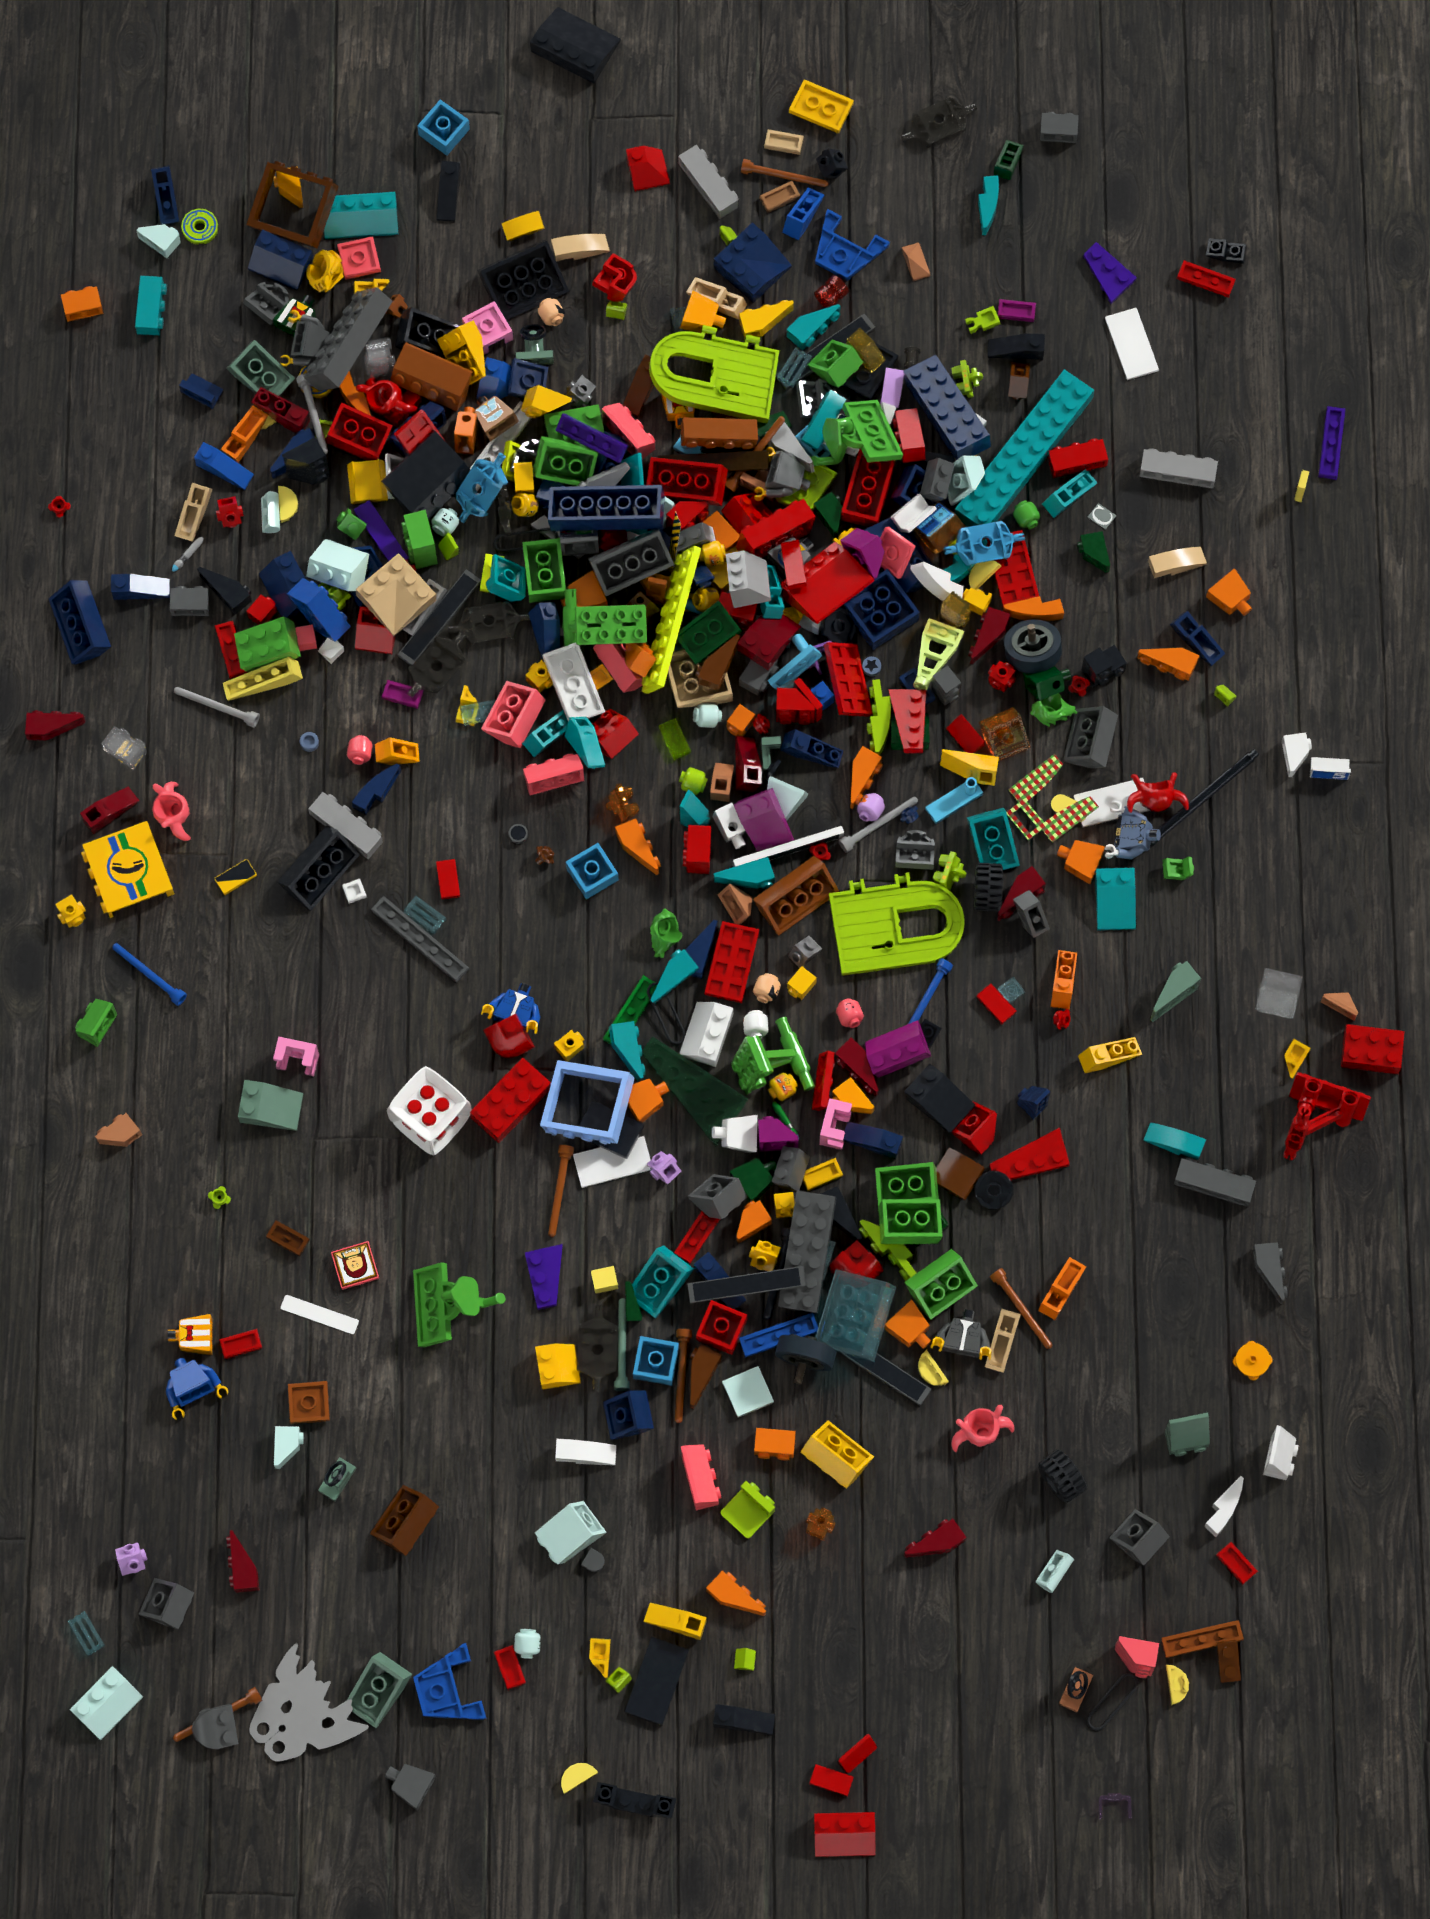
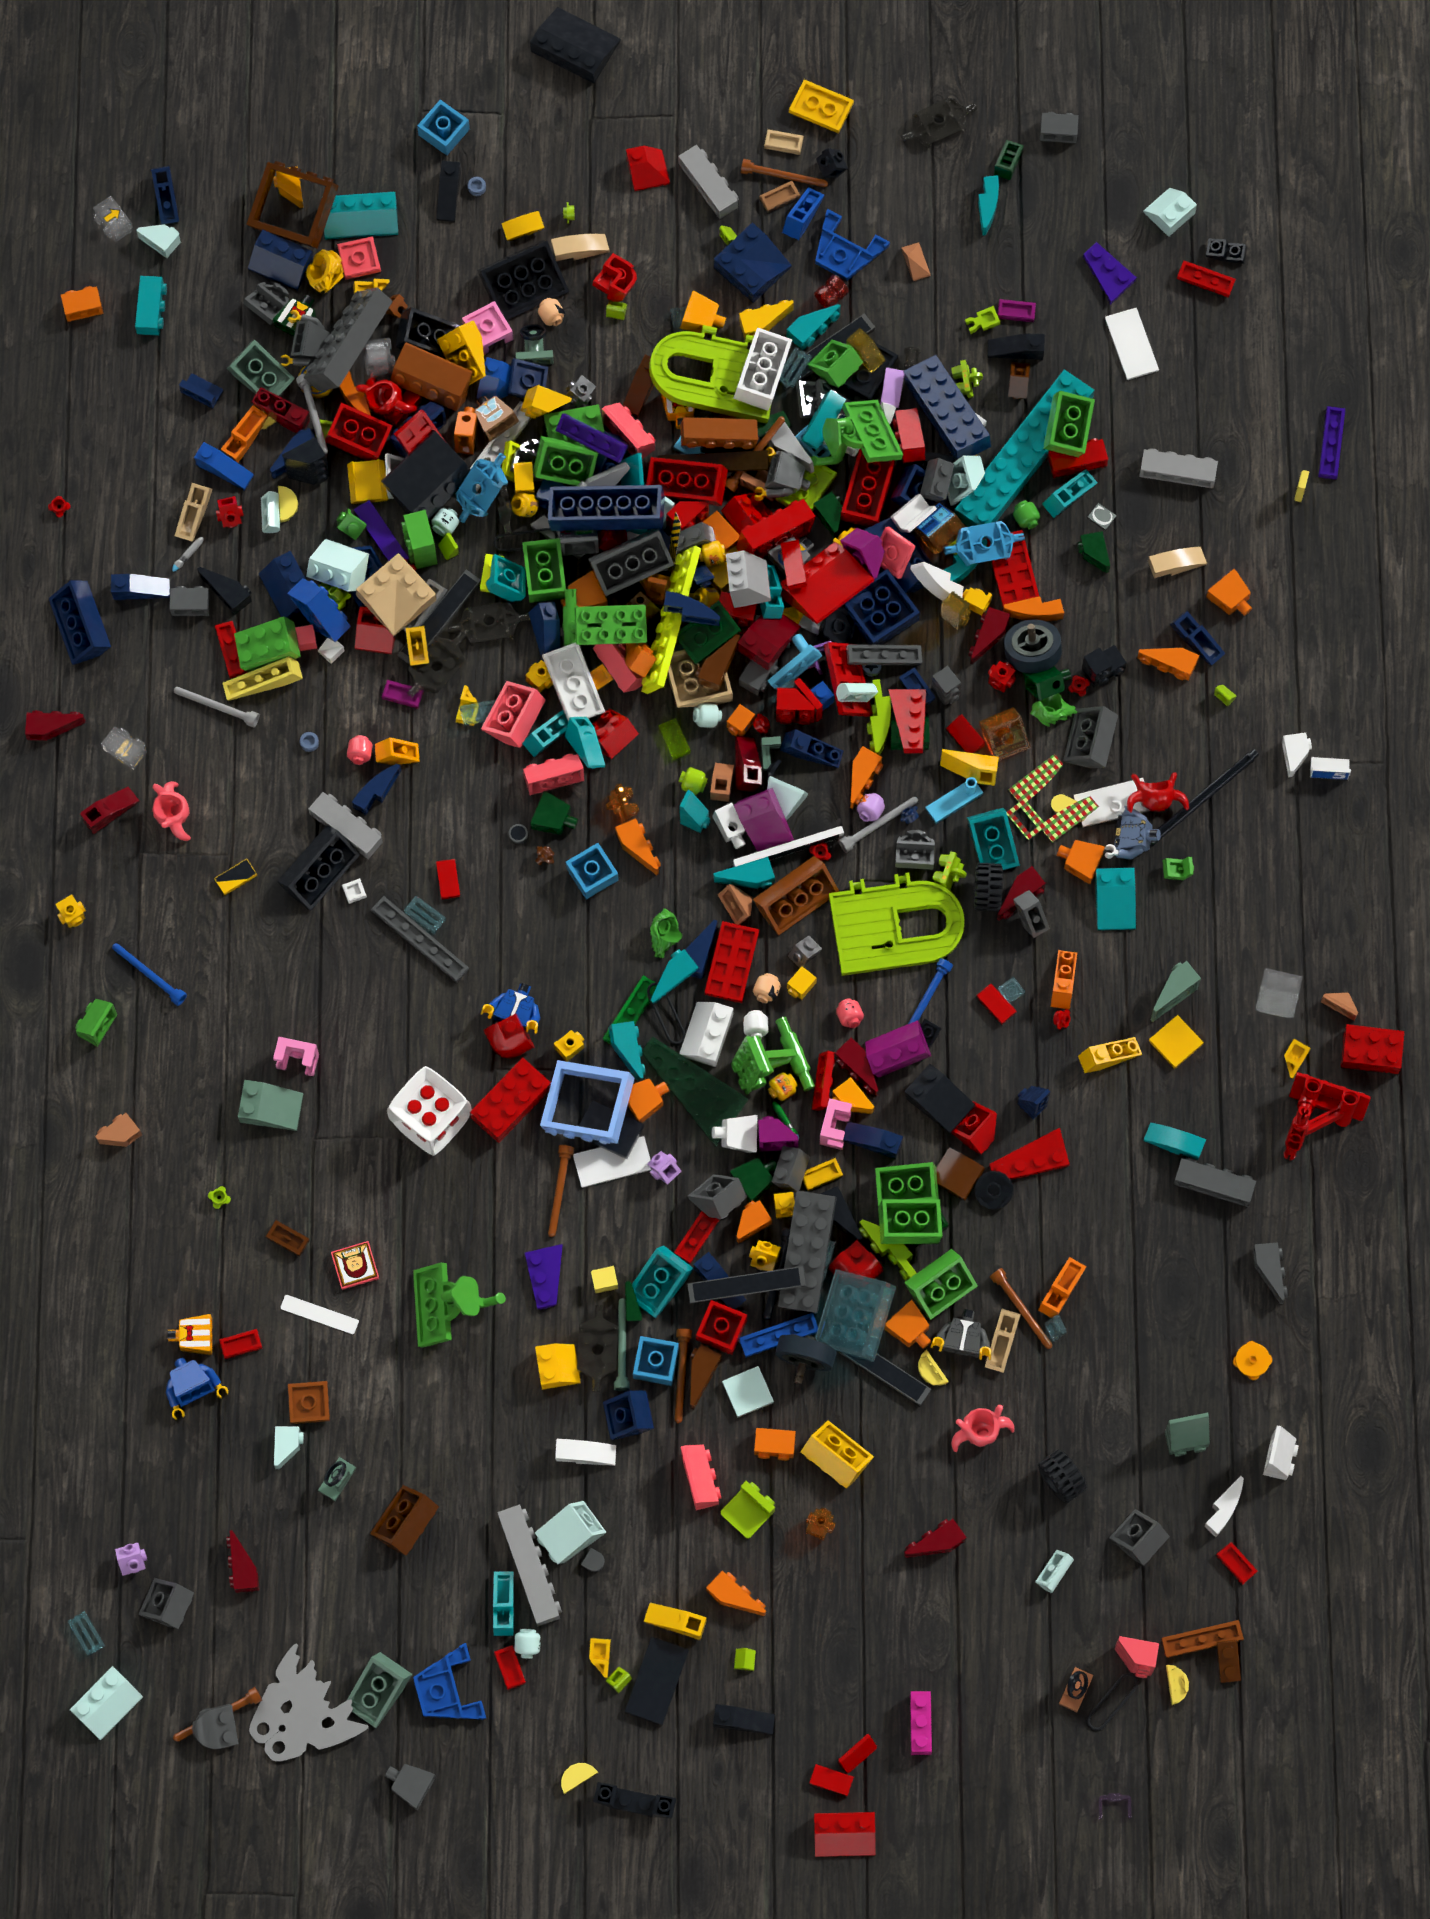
yellow panel [81,821,174,918] -> none
lime tile [181,208,218,245] -> none
red brick [247,595,277,625] -> none
red brick [683,825,711,874] -> none
tan slope [686,277,747,320] -> none
yellowish green plate [913,618,964,691] -> none
light yellow tile [969,560,1001,589] -> none
none -> clear brick [93,196,134,242]
none -> yellow slope [405,626,429,666]
none -> sand blue tile [467,177,486,196]
none -> teal slope [493,1571,514,1636]
none -> light grey brick [498,1504,562,1627]
none -> dark green torso [531,791,579,835]
none -> lime plate [563,202,575,224]
none -> dark blue slope [664,591,720,626]
none -> white brick [733,327,792,411]
none -> light aqua brick [836,683,878,702]
none -> dark grey plate [846,644,922,666]
none -> dark pink brick [910,1691,932,1755]
none -> bright green brick [1043,391,1095,458]
none -> clear light blue tile [1045,1315,1067,1341]
none -> light aqua slope [1143,188,1197,236]
none -> yellow tile [1149,1015,1204,1069]

